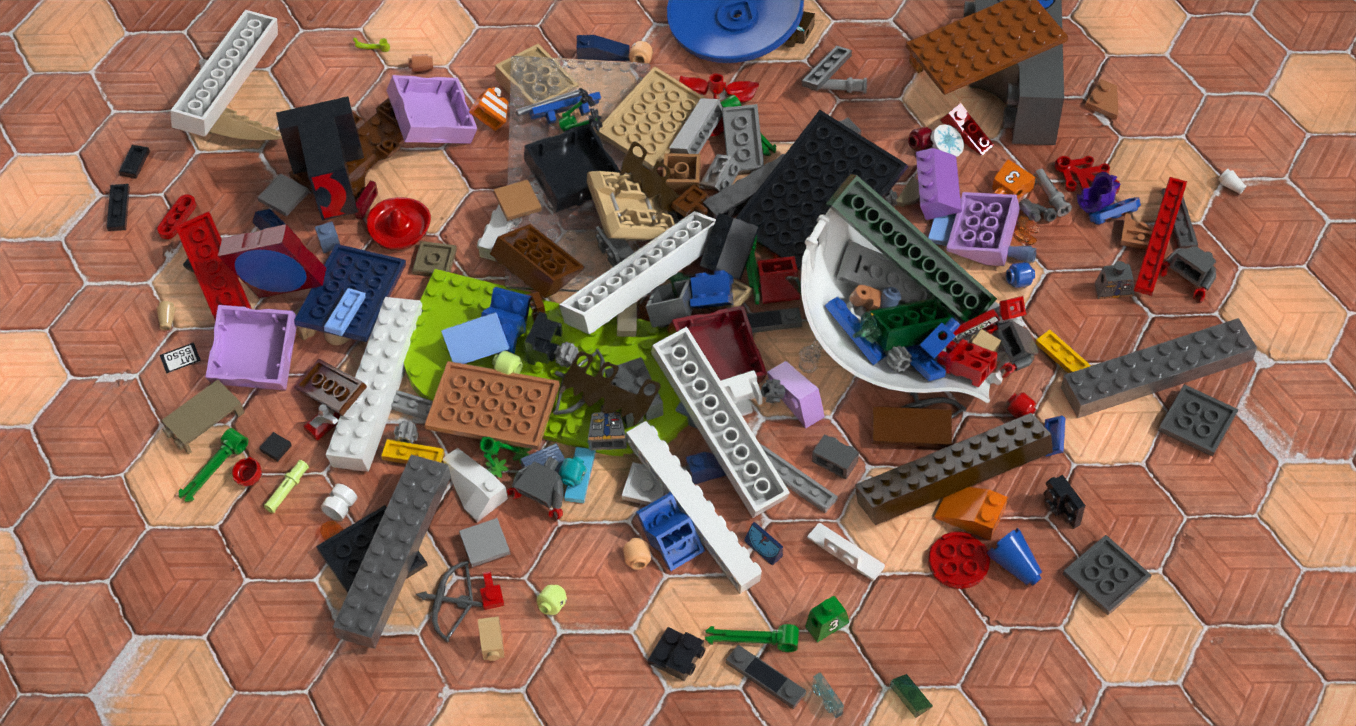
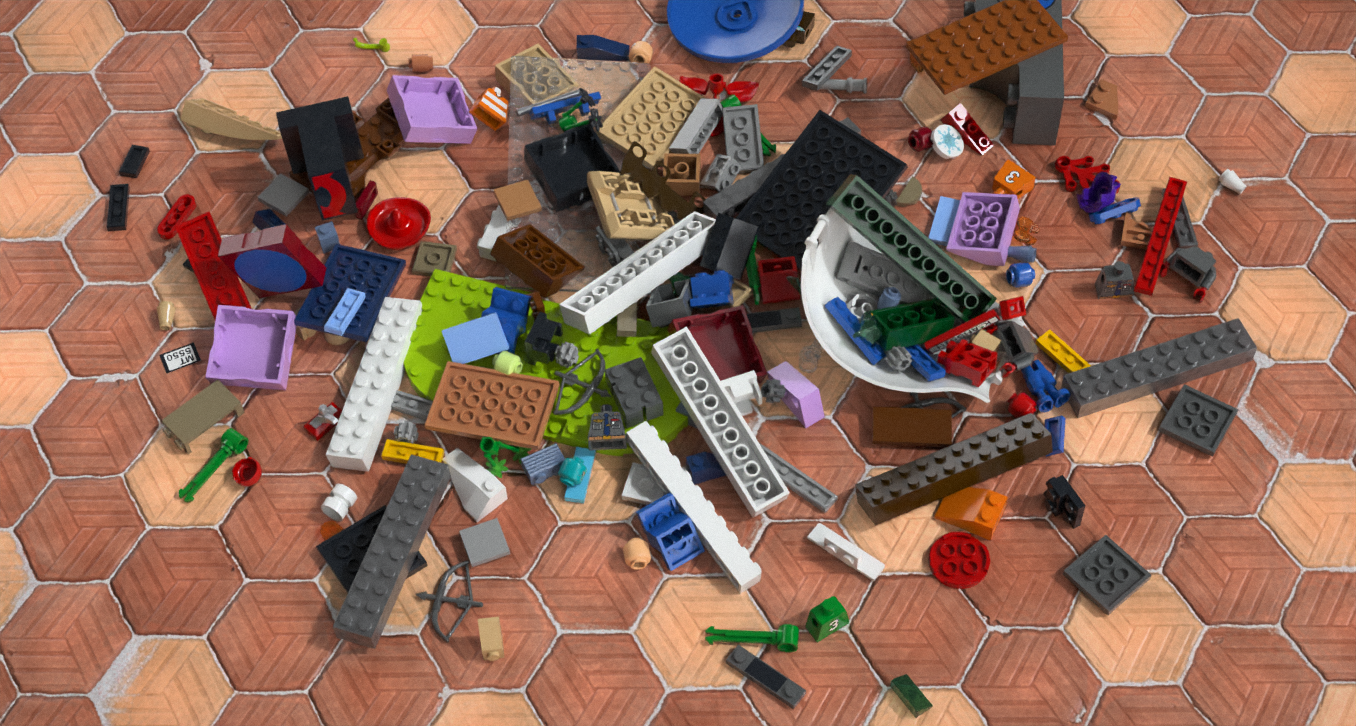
white brick [171,10,278,137] -> none
black piece [260,432,292,462] -> none
yellowish green pin [264,460,309,513] -> none
reddish brown tile [294,359,367,416] -> none
red plate [480,571,505,610] -> none
dark grey torso [507,457,563,520] -> none
yellowish green head [536,585,567,615] -> none
dark brown piece [560,351,661,426] -> none
black plate [648,627,706,681] -> none
reddish brown plate [671,185,708,217] -> none
slope [744,522,783,565] -> none
dark grey brick [812,434,859,479] -> none
clear light blue plate [812,672,844,718] -> none
nougat leg [849,285,882,313] -> none
medium lavender slope [916,148,962,220] -> none
blue torso [919,317,960,359] -> none
blue cone [987,528,1042,586] -> none
dark grey plant [1019,198,1057,222] -> none
light grey pin [1033,169,1072,216] -> none
none -> blue piece [1021,359,1071,412]

